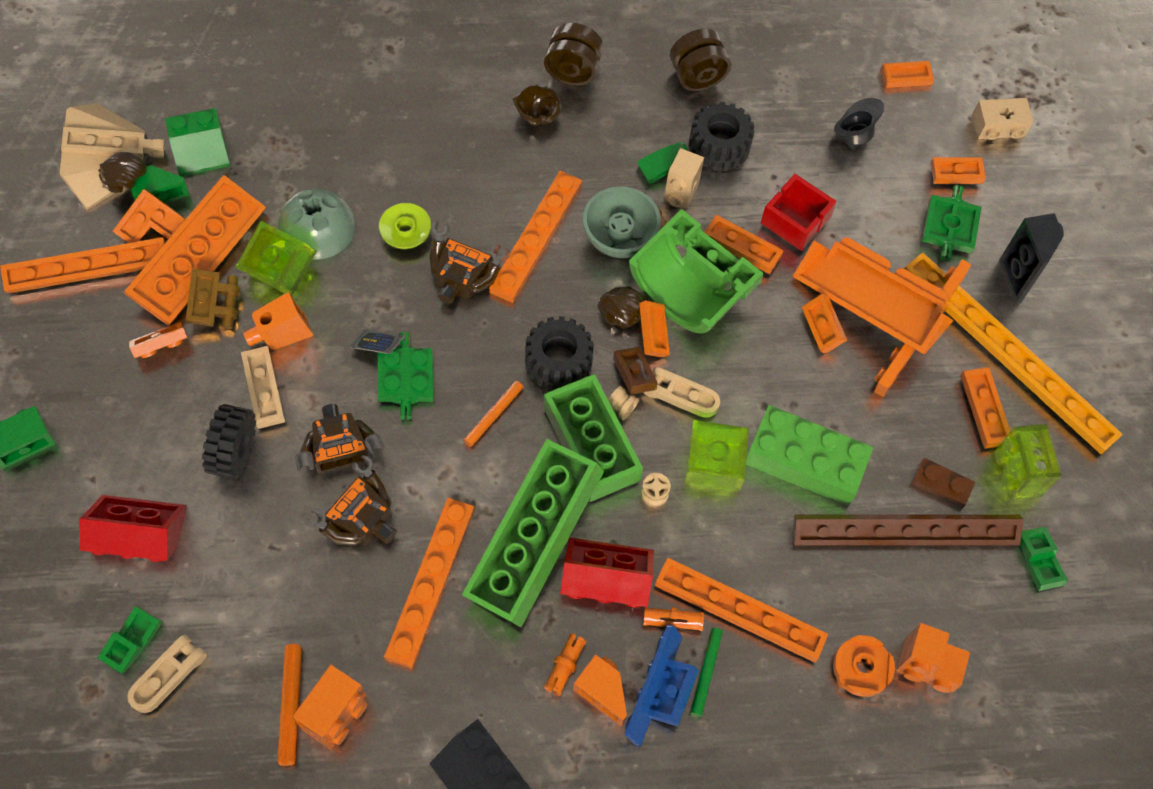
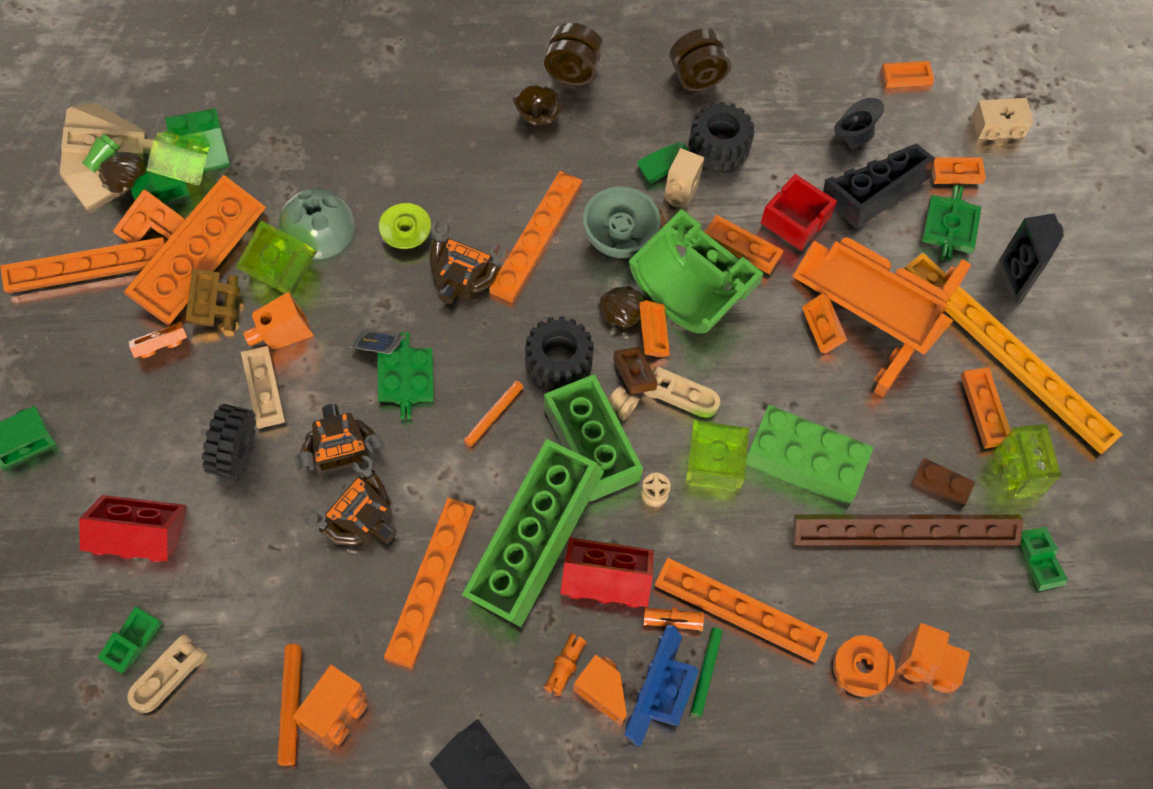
none -> bright green cone [82,133,121,173]
none -> clear neon green brick [146,131,209,186]
none -> black wedge [823,143,935,229]

